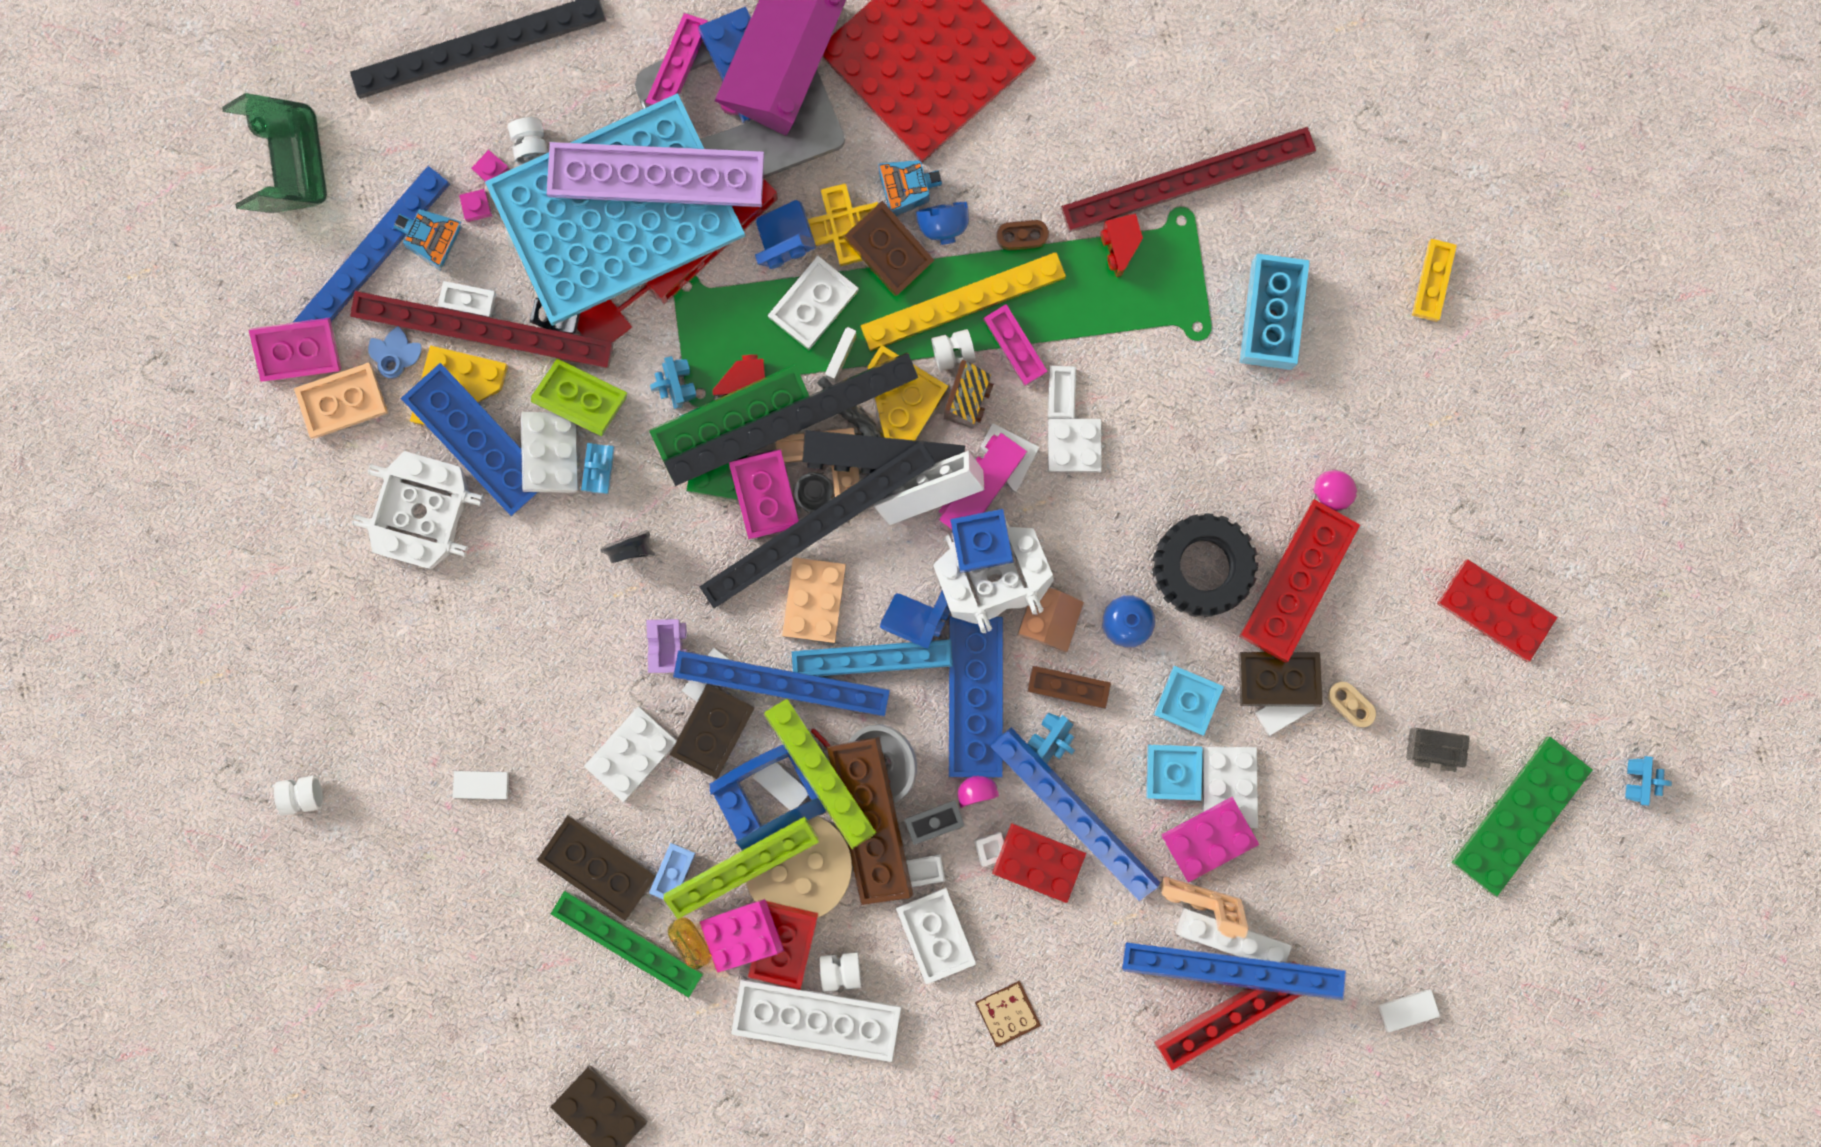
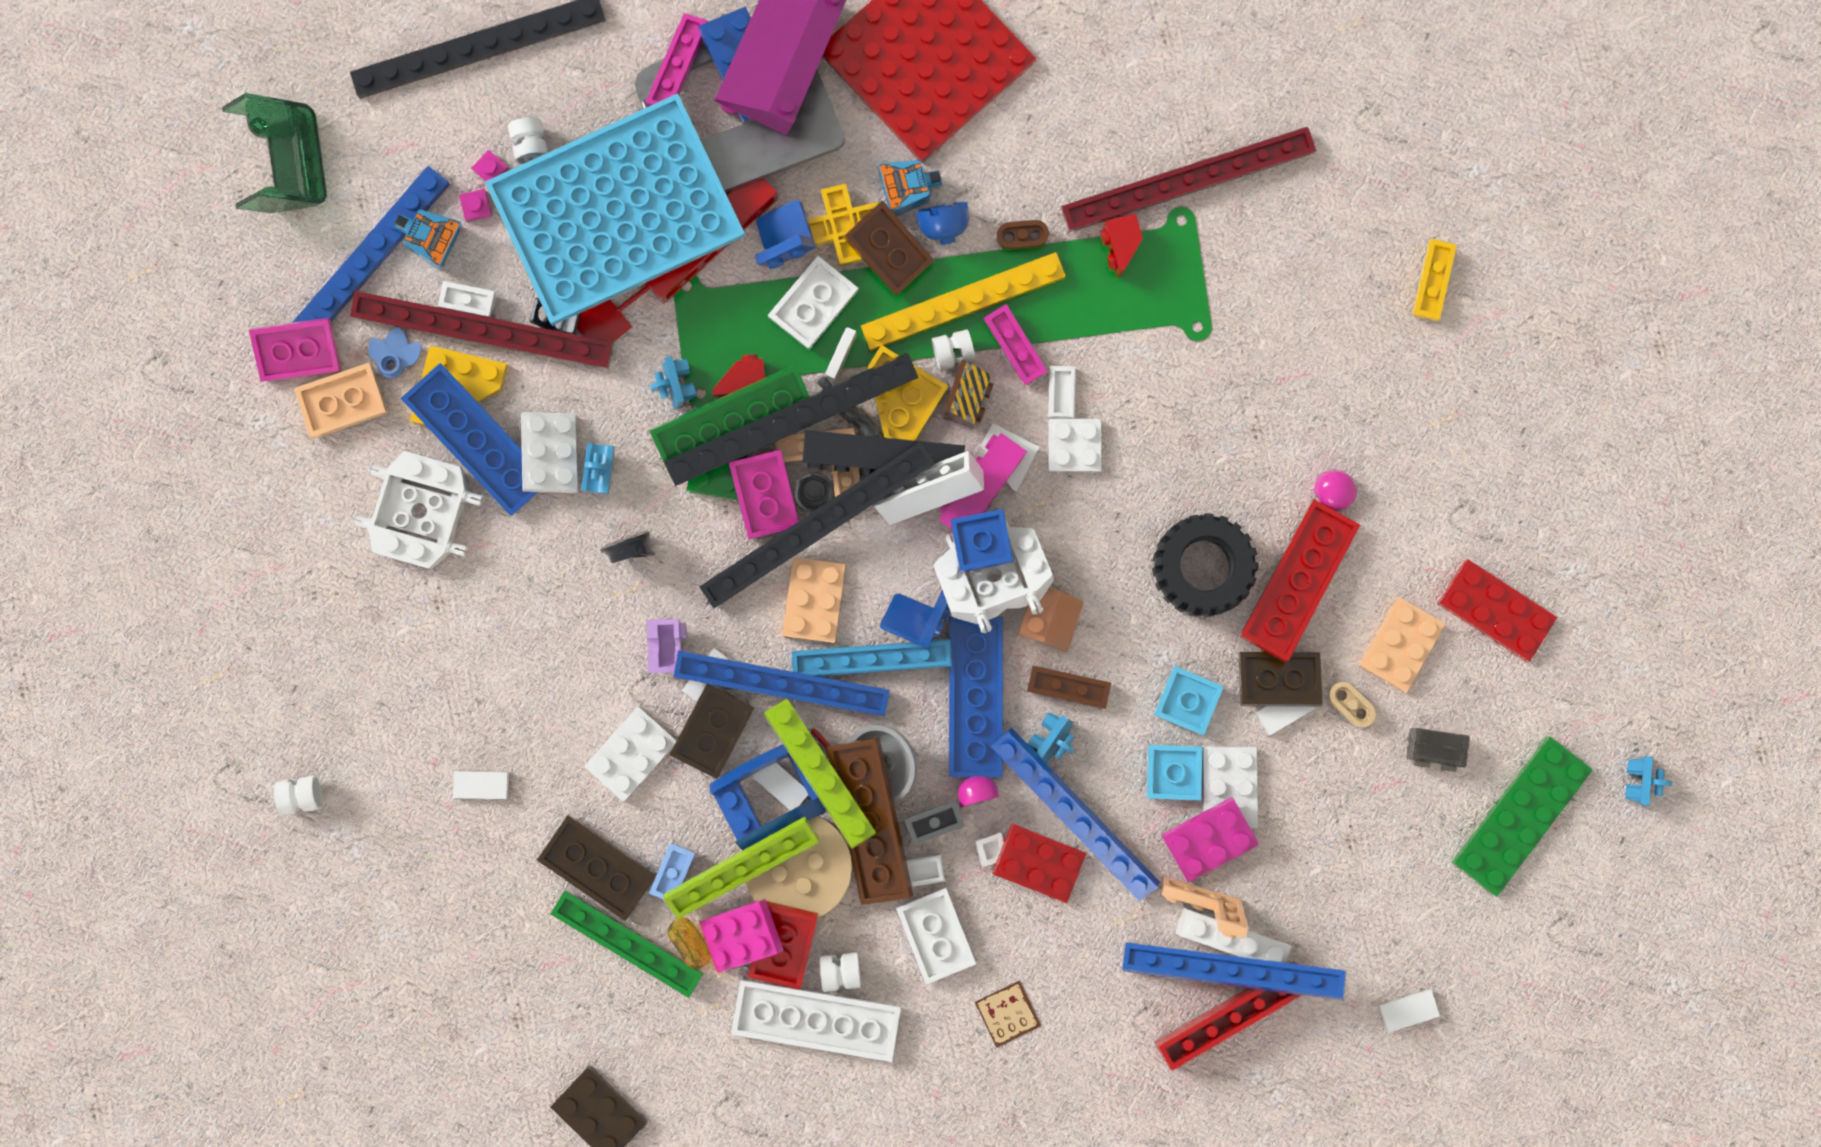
lime plate [531,359,627,436] -> none
lavender plate [547,142,764,207] -> none
blue cylinder [1102,595,1155,648] -> none
medium azure brick [1239,253,1310,370] -> none
none -> light nougat plate [1358,597,1445,693]

